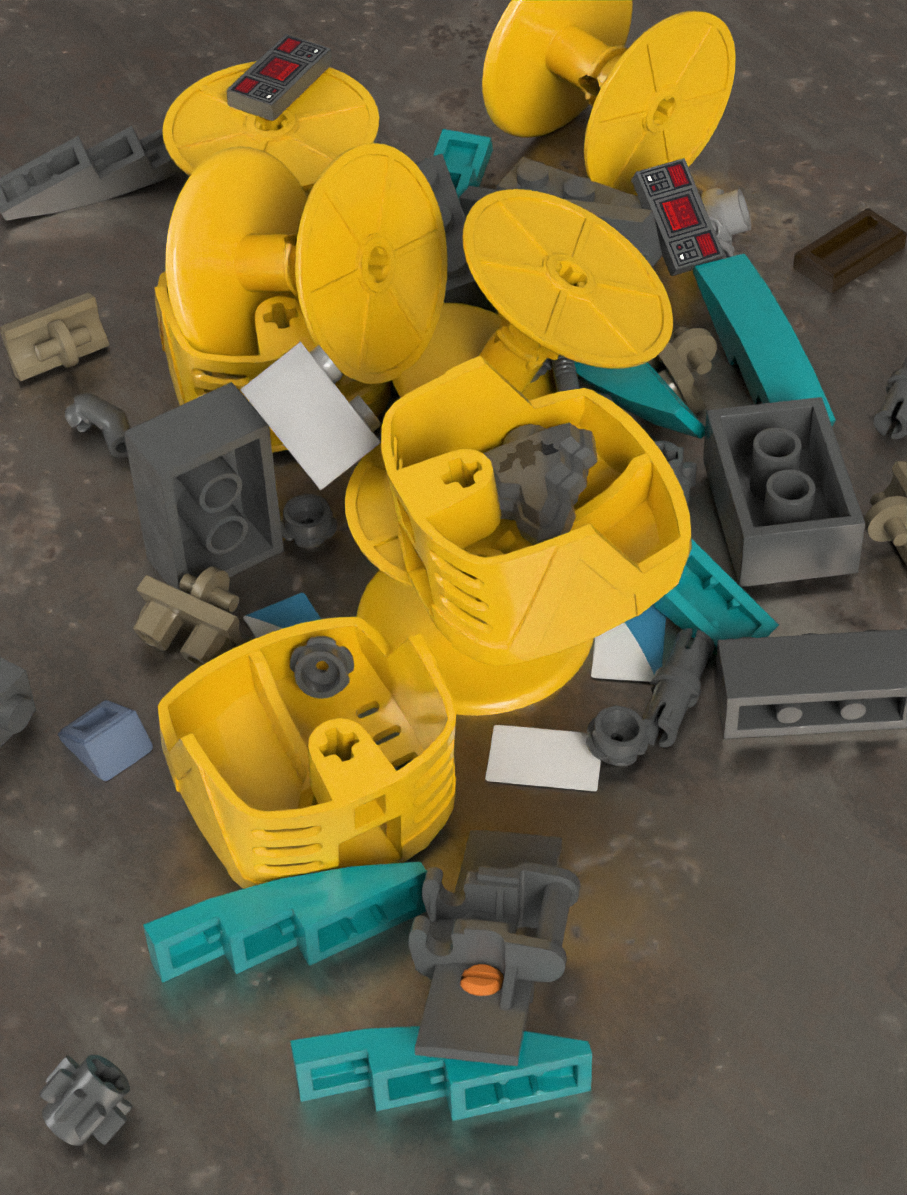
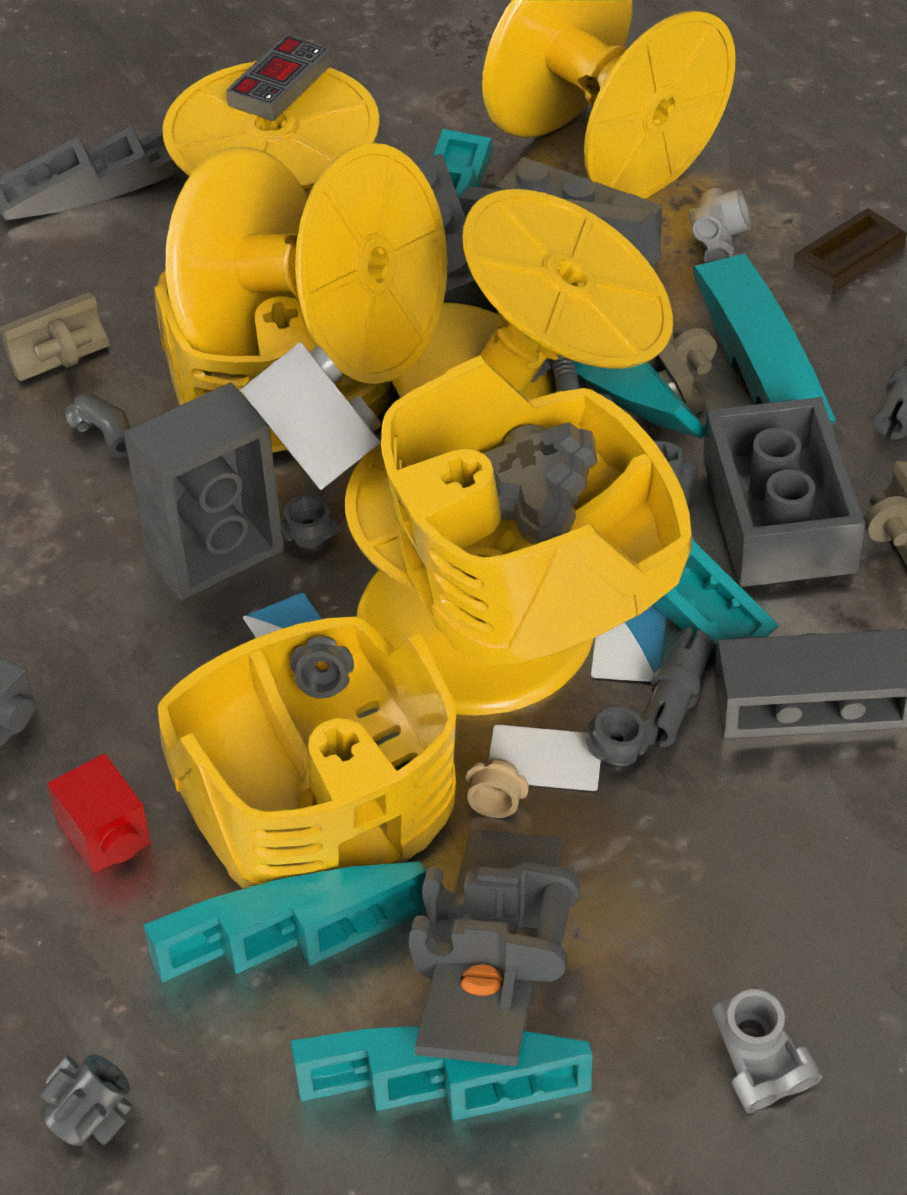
sand blue slope [58,700,153,781] -> none
dark tan hips [133,566,252,668] -> none
tile [631,158,724,277] -> none
none -> red brick [47,753,151,874]
none -> tan plate [465,759,529,819]
none -> light grey plate [712,987,823,1113]

